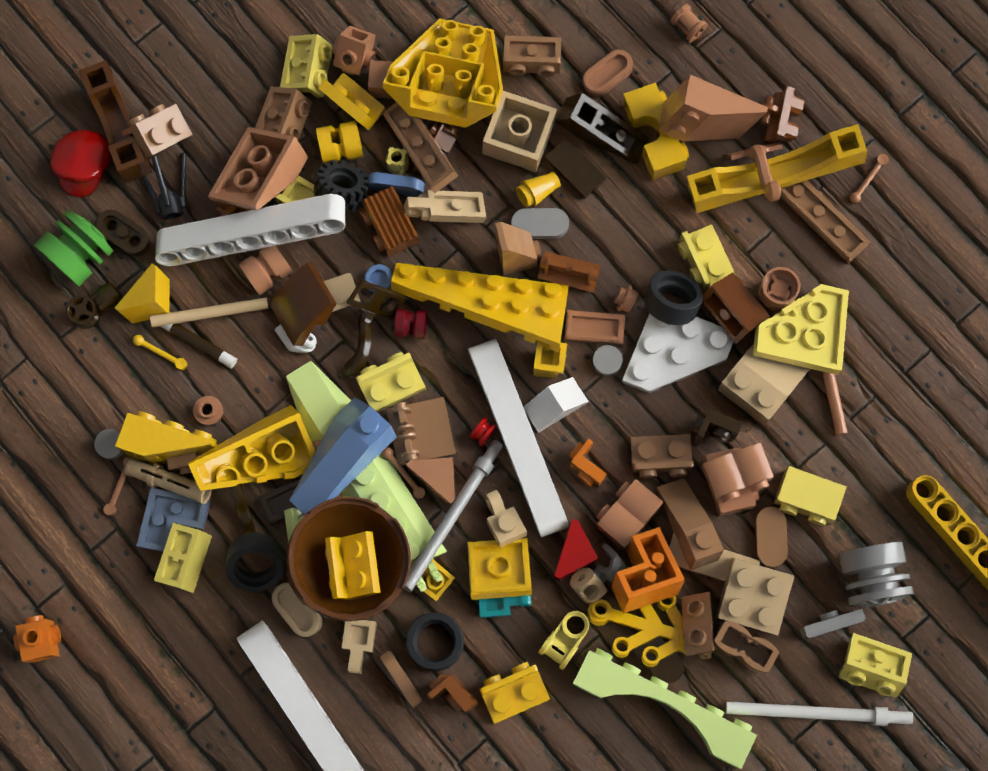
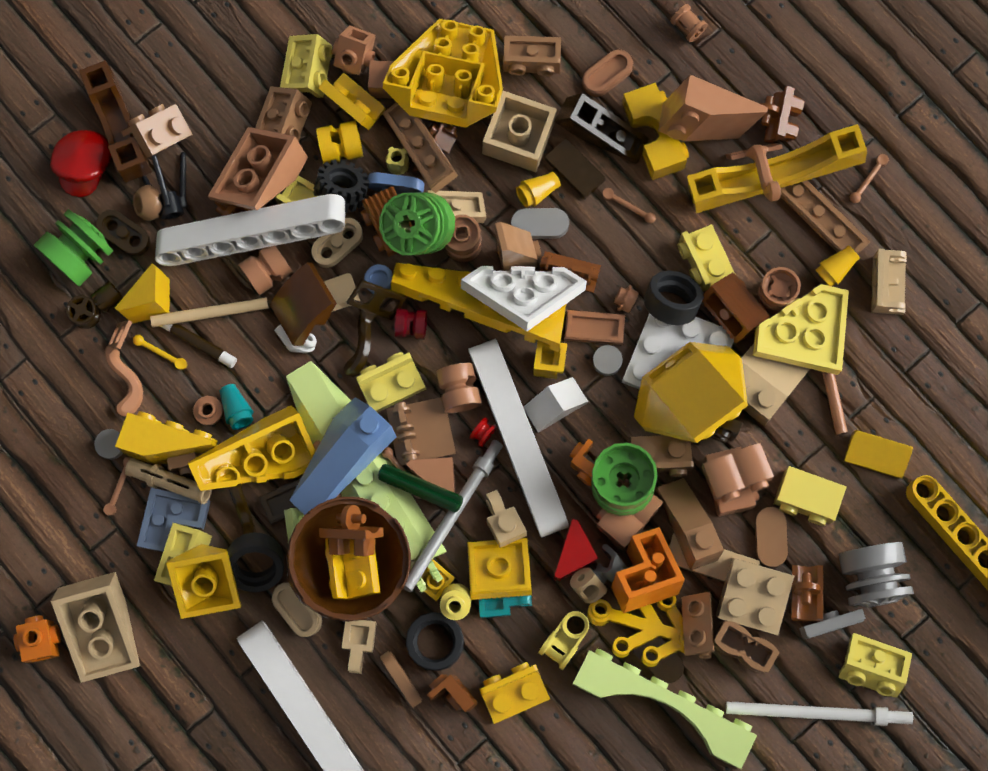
none -> tan slope [51,572,140,683]
none -> nougat piece [105,320,143,416]
none -> medium nougat plate [133,185,162,221]
none -> yellow slope [166,544,241,619]
none -> teal cone [219,384,254,430]
none -> tan plate [311,218,363,268]
none -> dark orange hips [319,505,384,556]
none -> dark green axle [378,464,463,512]
none -> bright green wheel [379,192,455,255]
none -> nougat wheel [436,363,482,414]
none -> light yellow brick [440,583,472,620]
none -> nougat wheel [445,215,482,262]
none -> white plate [461,266,587,331]
none -> bright green wheel [591,442,658,516]
none -> nougat hinge [603,188,656,224]
none -> yellow wedge [634,342,748,443]
none -> dark orange hips [791,565,824,621]
none -> yellow cone [815,245,860,286]
none -> yellow slope [844,430,913,479]
none -> tan hinge [871,249,907,315]

